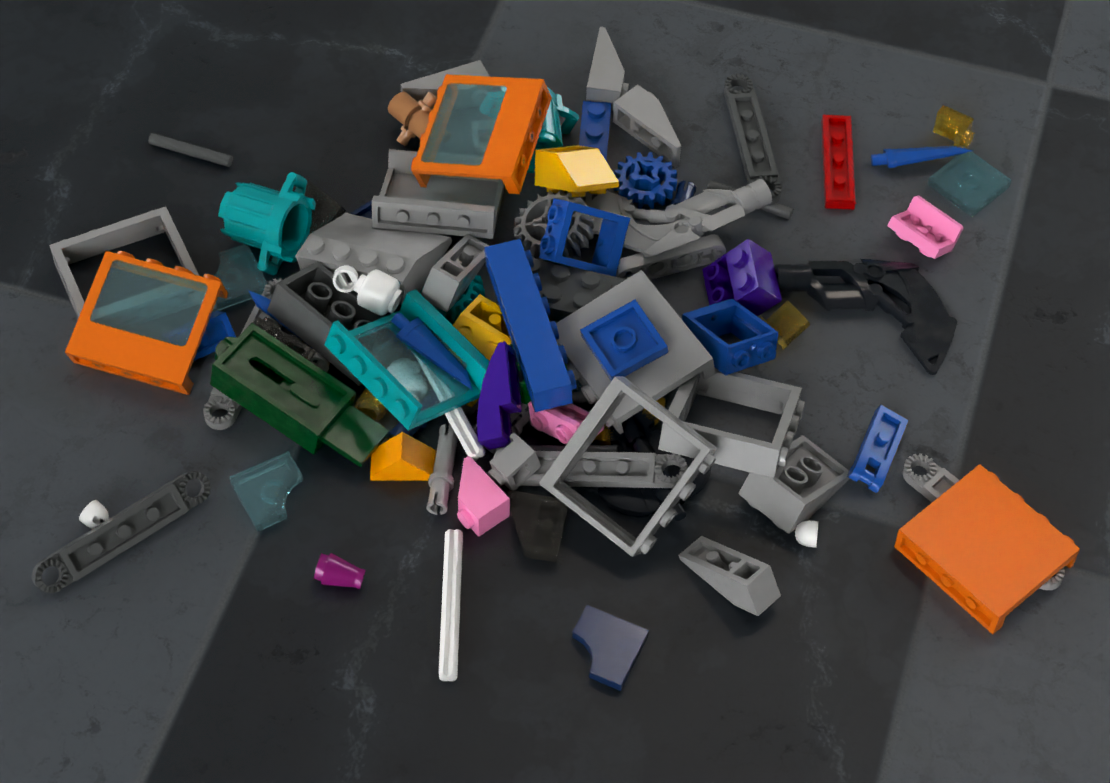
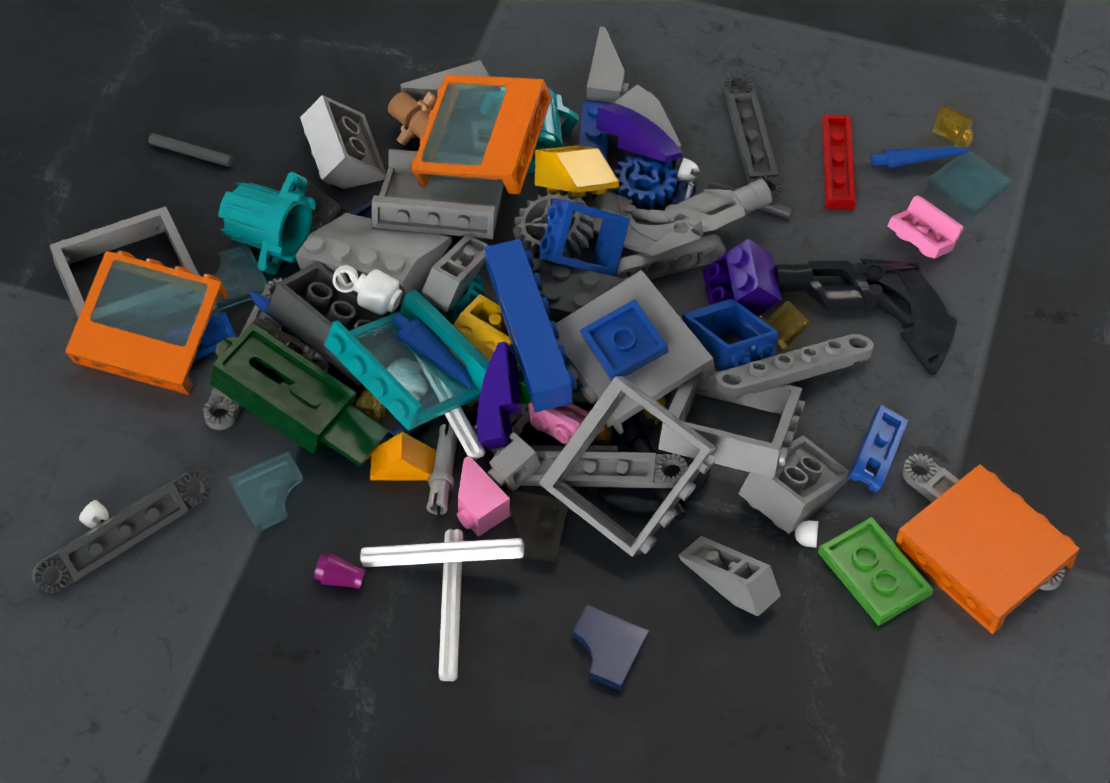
none -> light grey slope [300,95,387,189]
none -> white axle [360,538,525,567]
none -> dark purple slope [596,103,683,162]
none -> white hinge [677,158,699,183]
none -> light grey plate [714,334,874,399]
none -> bright green tile [818,517,934,626]

